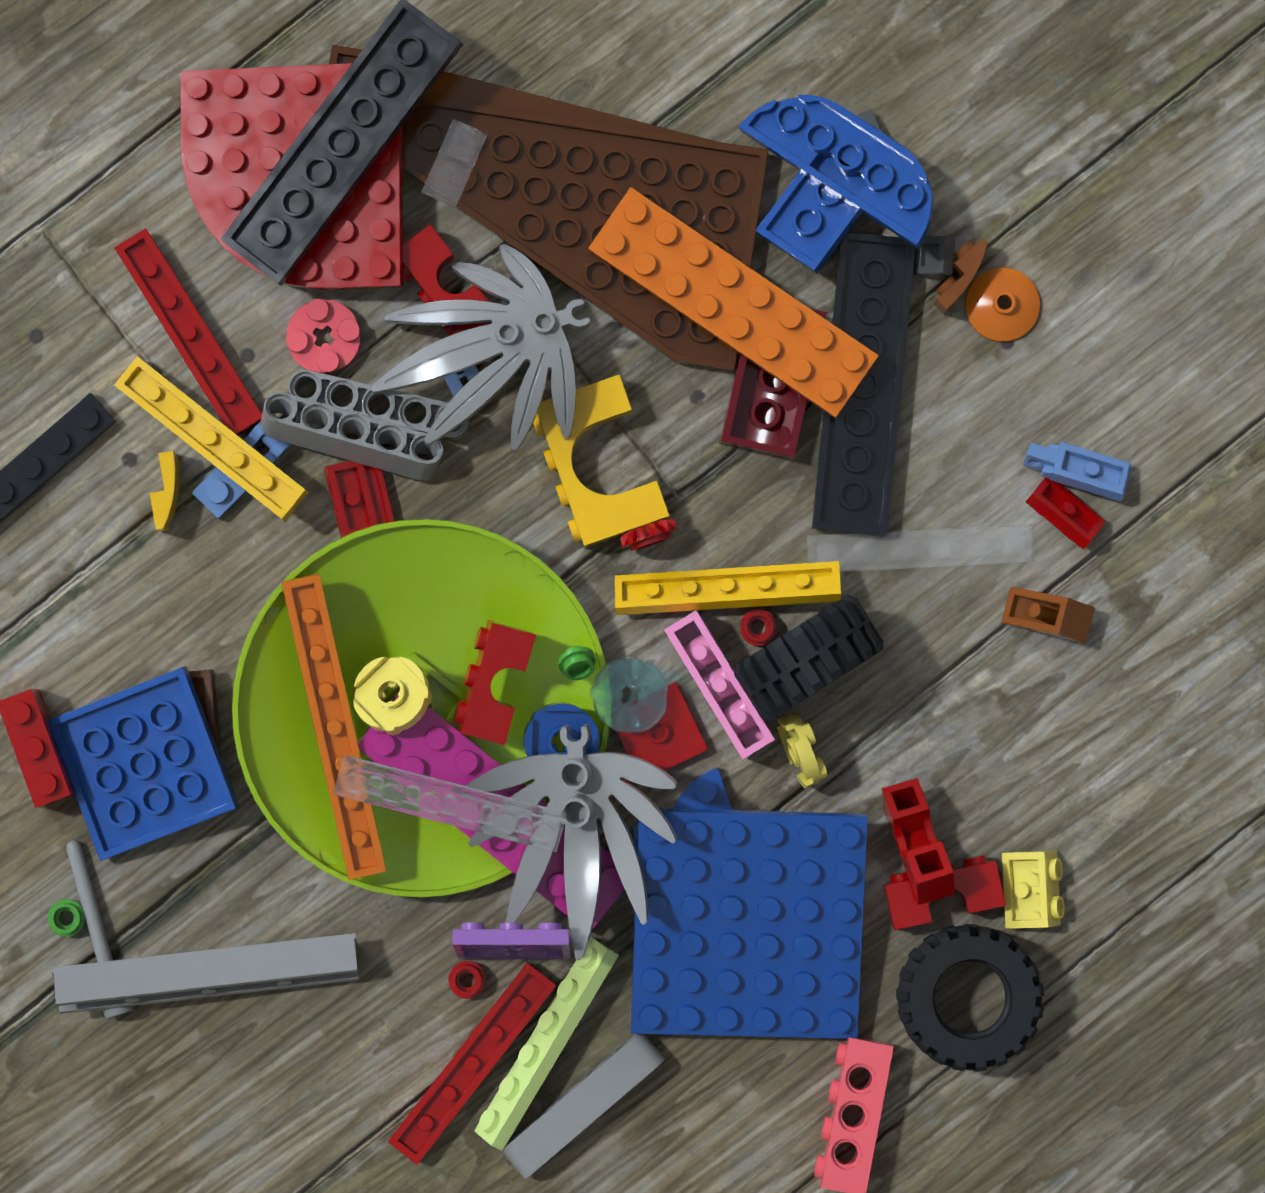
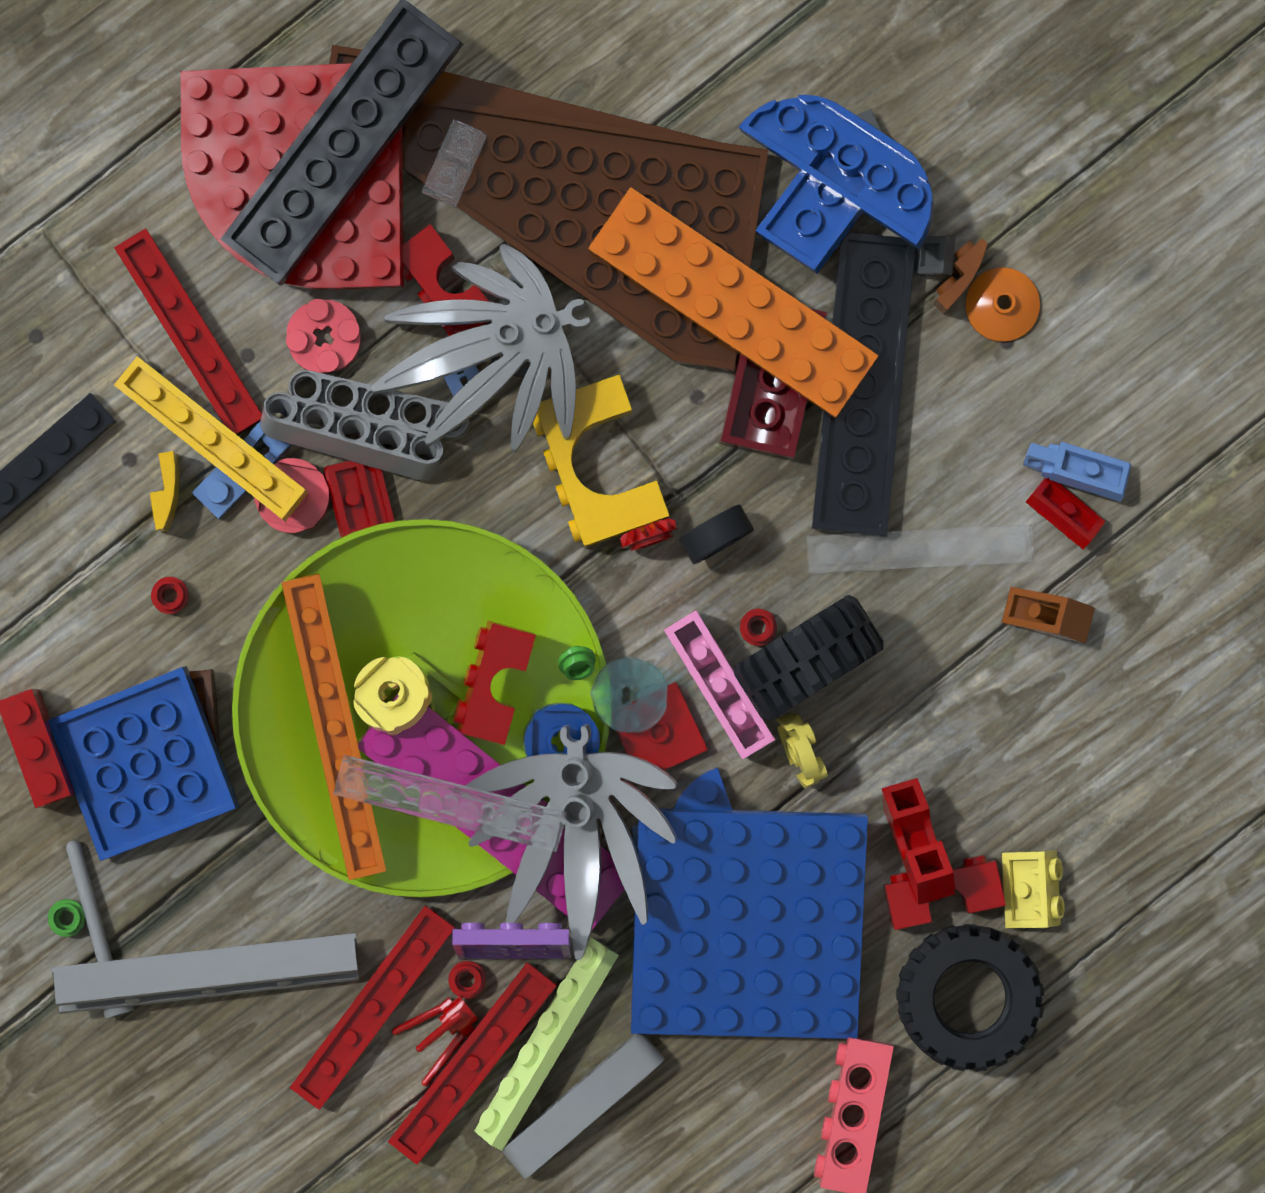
yellow plate [615,561,842,615] -> none
none -> red plate [151,577,189,614]
none -> coral plate [254,458,330,534]
none -> red plate [289,905,456,1110]
none -> red plant [392,996,478,1086]
none -> black tyre [679,504,754,565]

